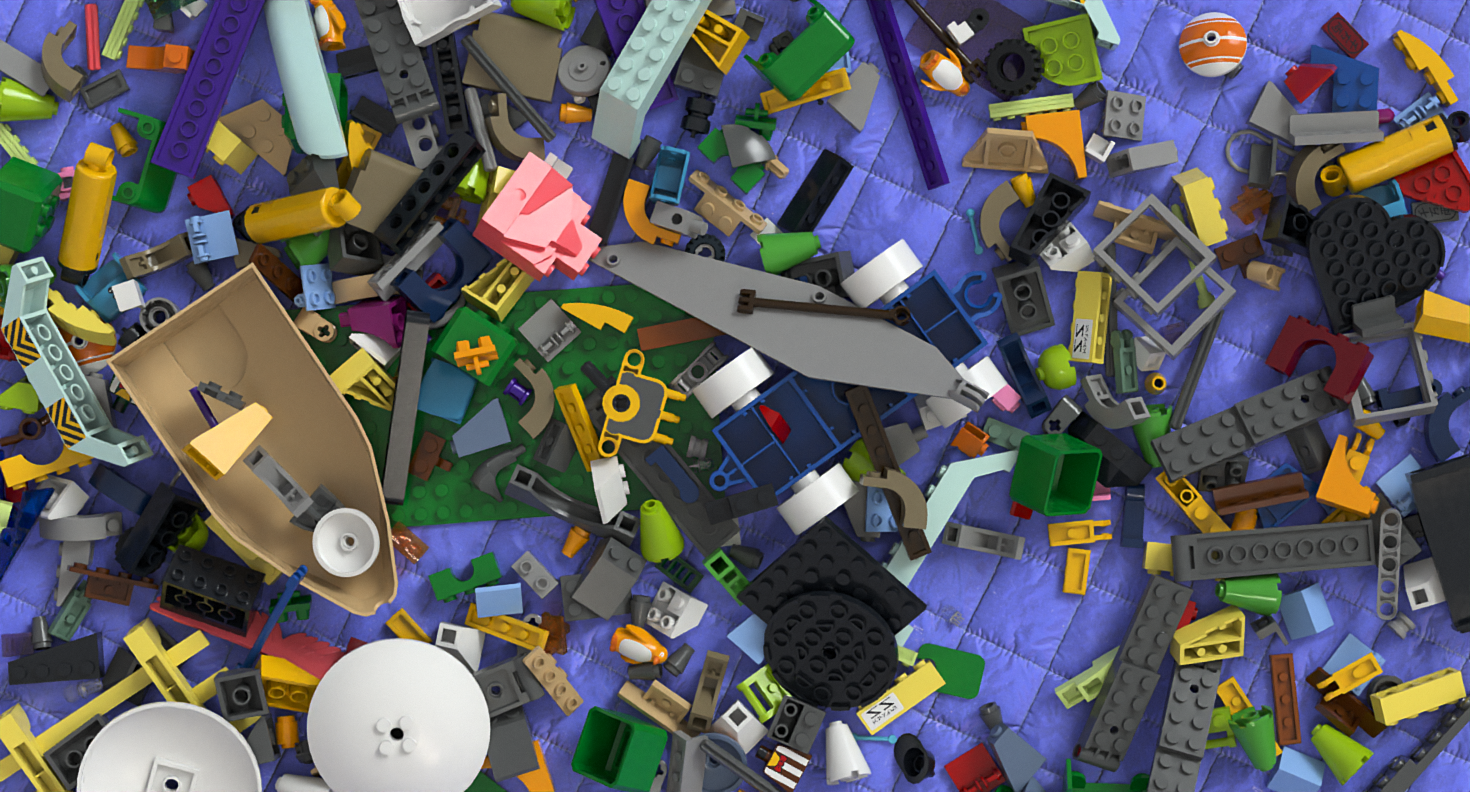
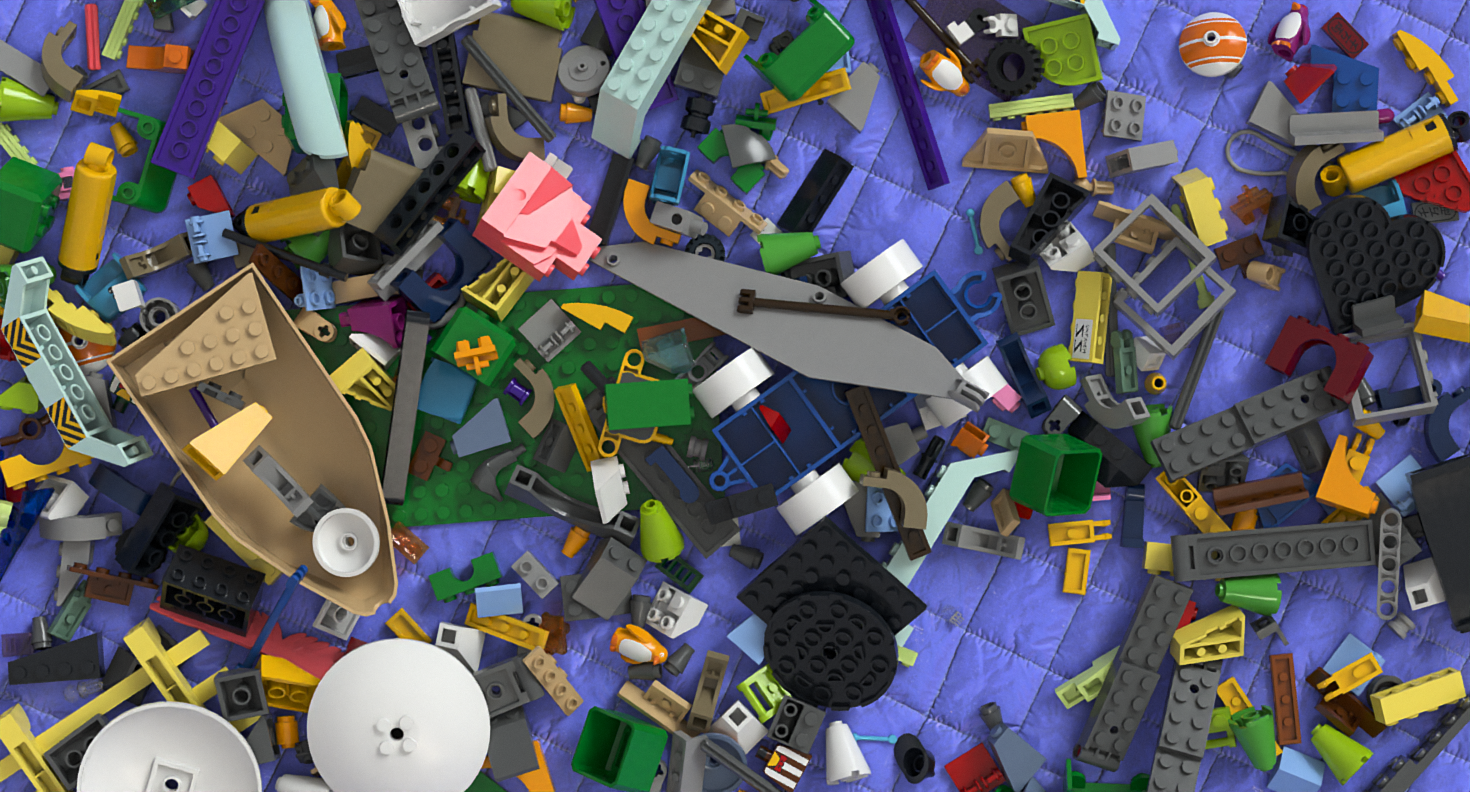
green hips [269,586,312,623] -> none
bright green arch [702,547,750,607] -> none
light yellow brick [856,659,946,735] -> none
green piece [917,643,985,699] -> none
white panel [1084,133,1115,164] -> none
dark grey panel [1247,138,1278,190] -> none
light blue slope [1279,582,1334,640] -> none
none -> yellow slope [70,90,122,117]
none -> tan wing [135,273,277,397]
none -> black bar [222,228,348,282]
none -> white slope [312,599,360,641]
none -> green panel [604,378,695,431]
none -> clear light blue slope [641,328,696,374]
none -> black axle [913,435,945,480]
none -> dark grey cone [963,478,994,512]
none -> white plate [983,13,1018,38]
none -> tan tile [990,488,1021,537]
none -> tan axle [1074,178,1114,197]
none -> animal [1268,2,1311,62]

